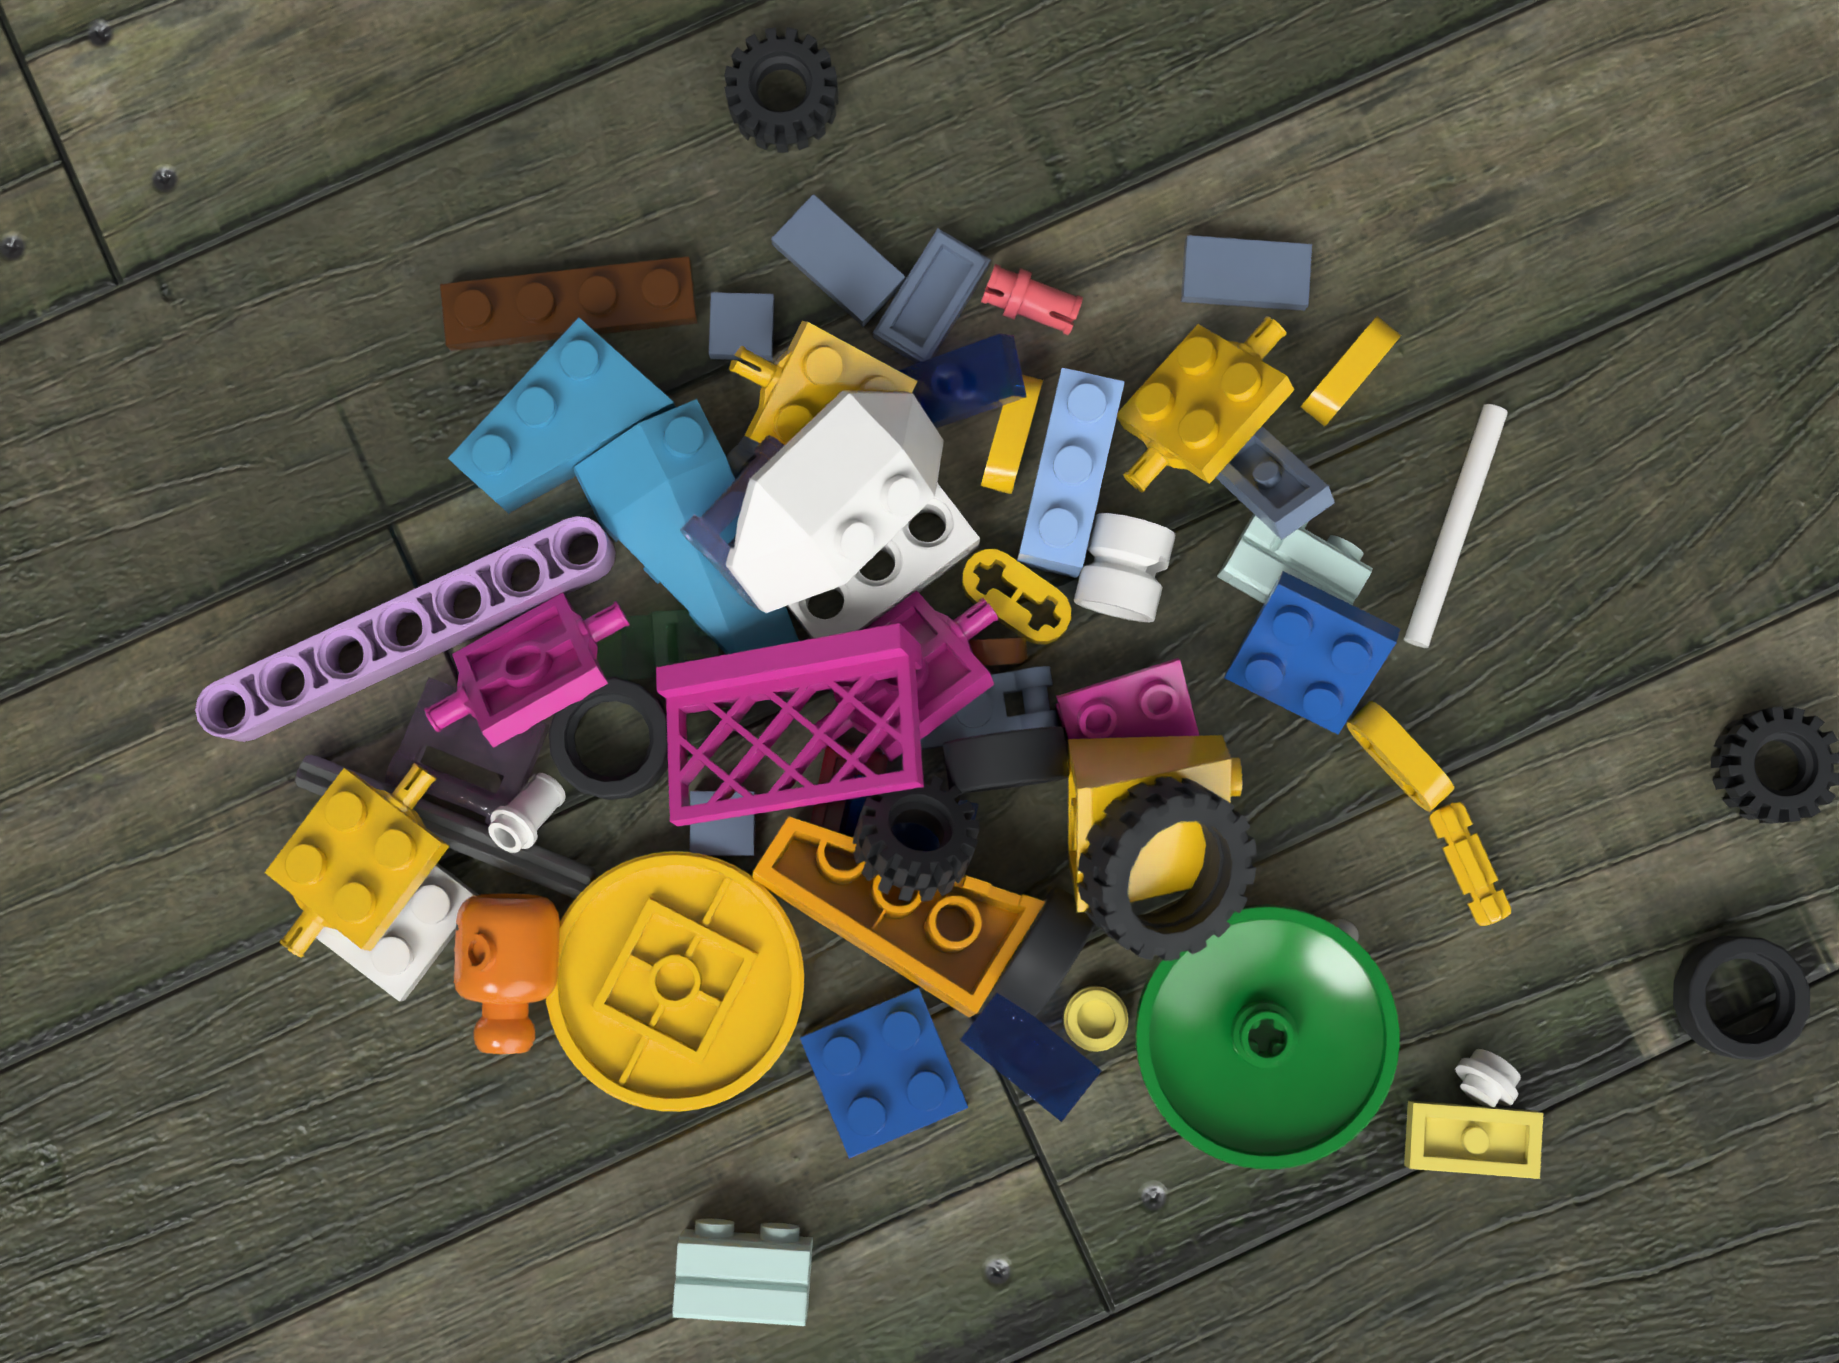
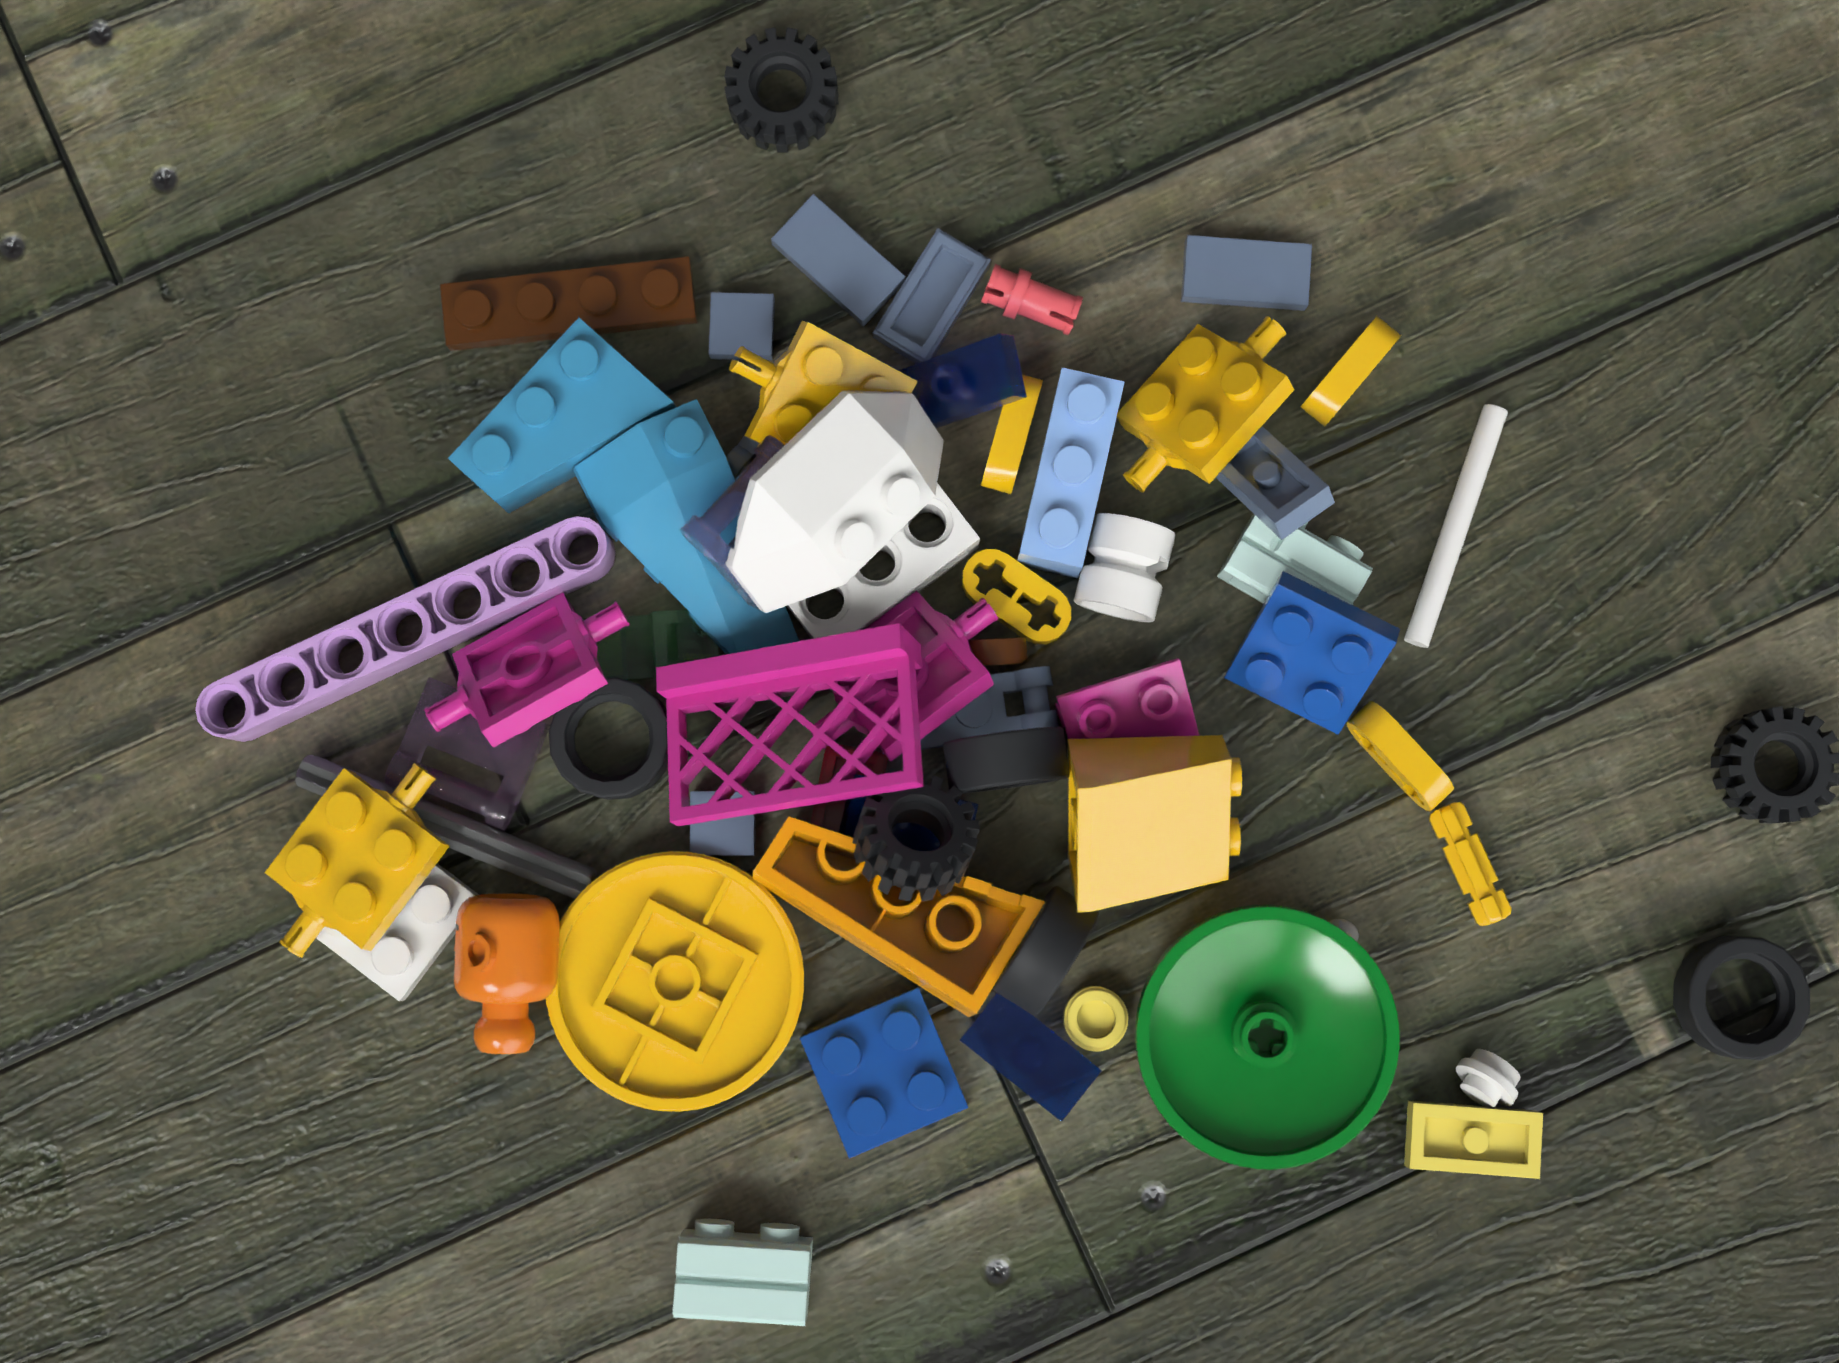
white pin [488,773,566,853] -> none
black tyre [1078,777,1257,961] -> none

